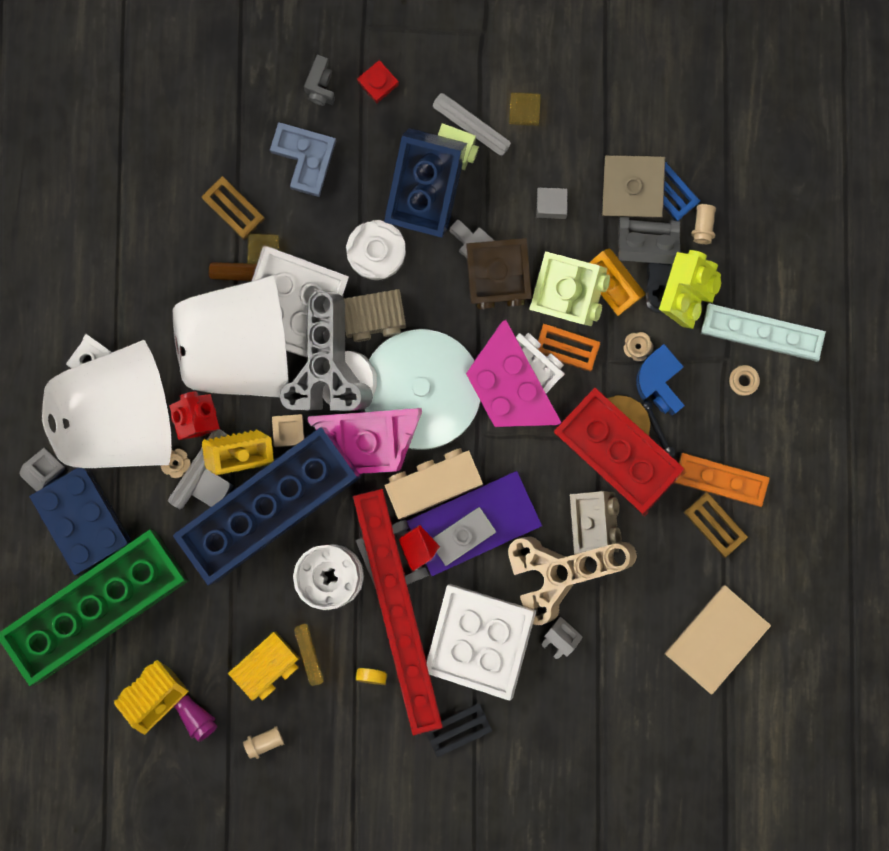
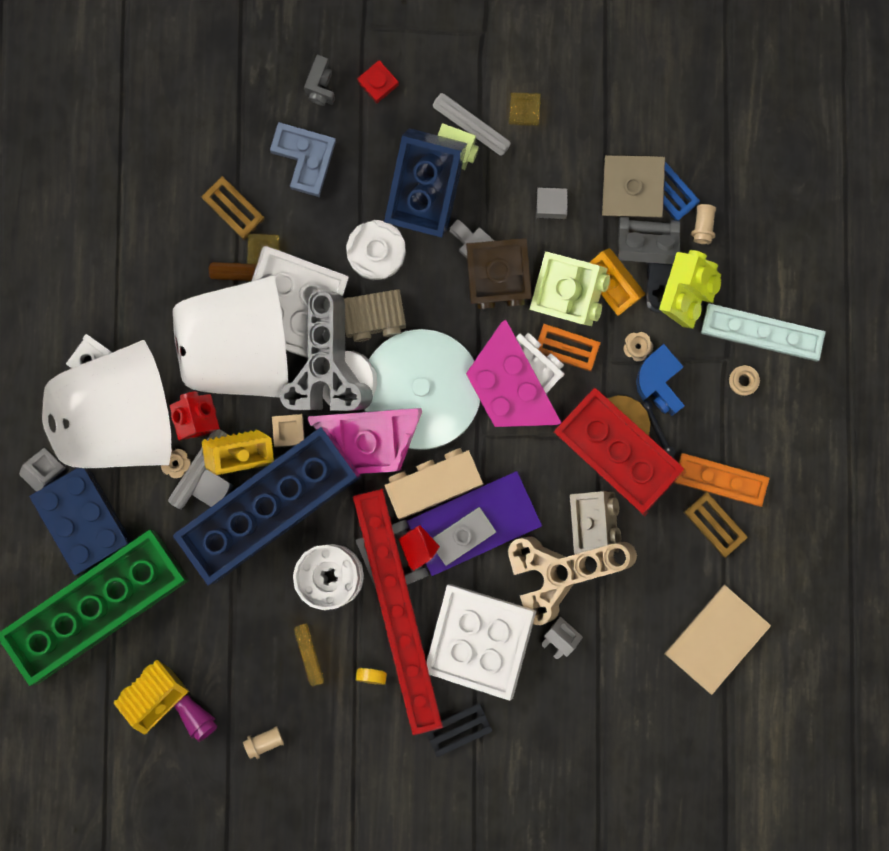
yellow brick [228,631,300,701] -> none

